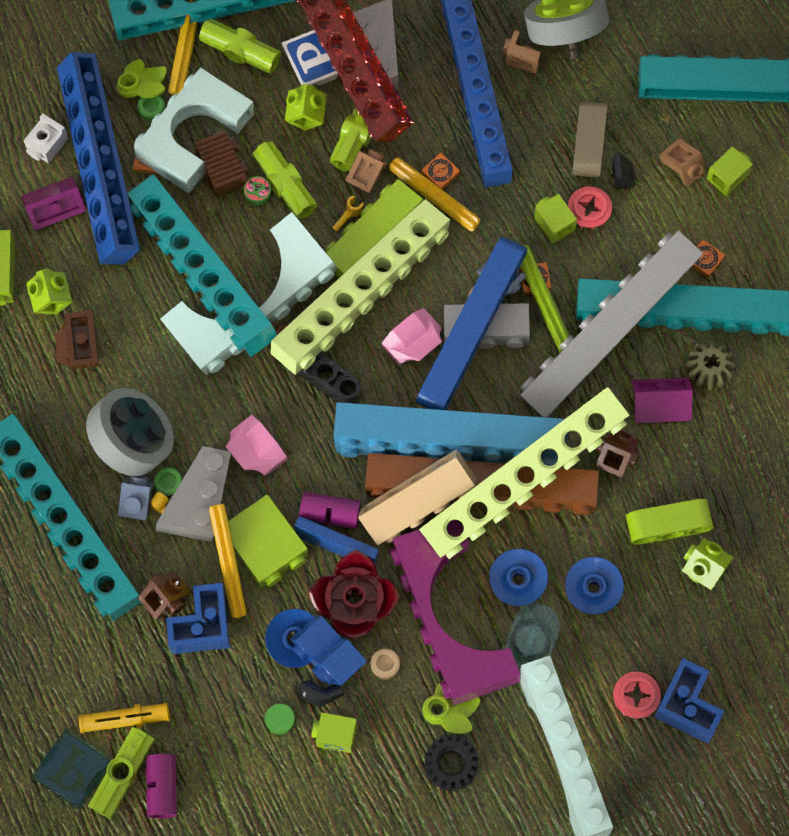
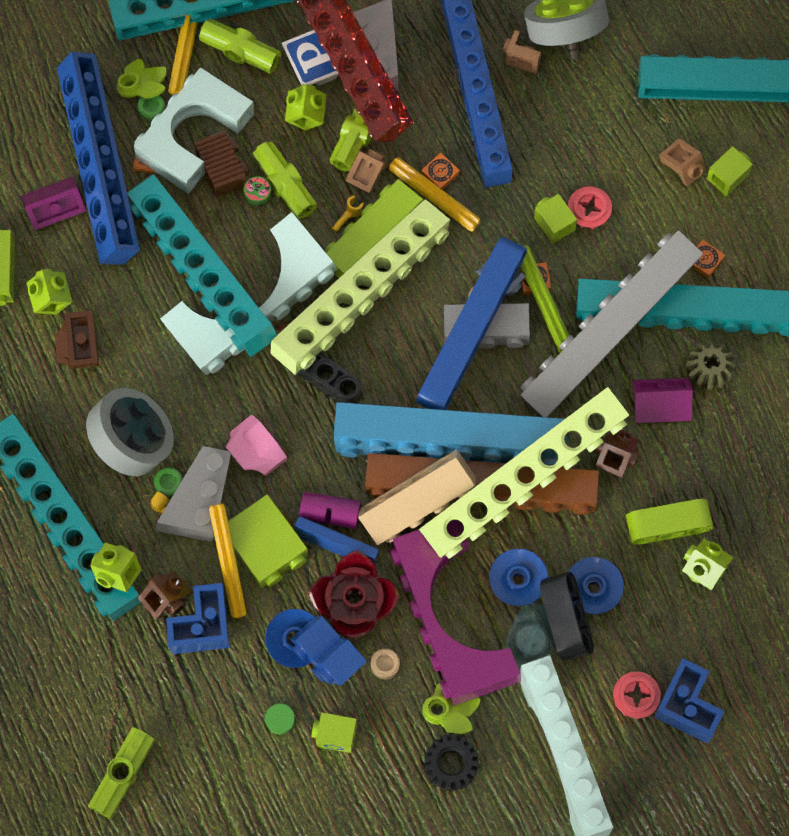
white brick [24,113,68,163] -> none
piece [31,729,112,810] -> none
yellow pin [79,702,170,733] -> none
sand blue bracket [118,475,155,520] -> none
magenta pin [146,754,177,819] -> none
black arm [299,680,344,706] -> none
bright pink slope [382,308,442,366] -> none
dark tan beam [572,101,607,178] -> none
black slope [612,152,636,189] -> none
none -> lime brick [90,542,142,592]
none -> black beam [540,571,594,661]

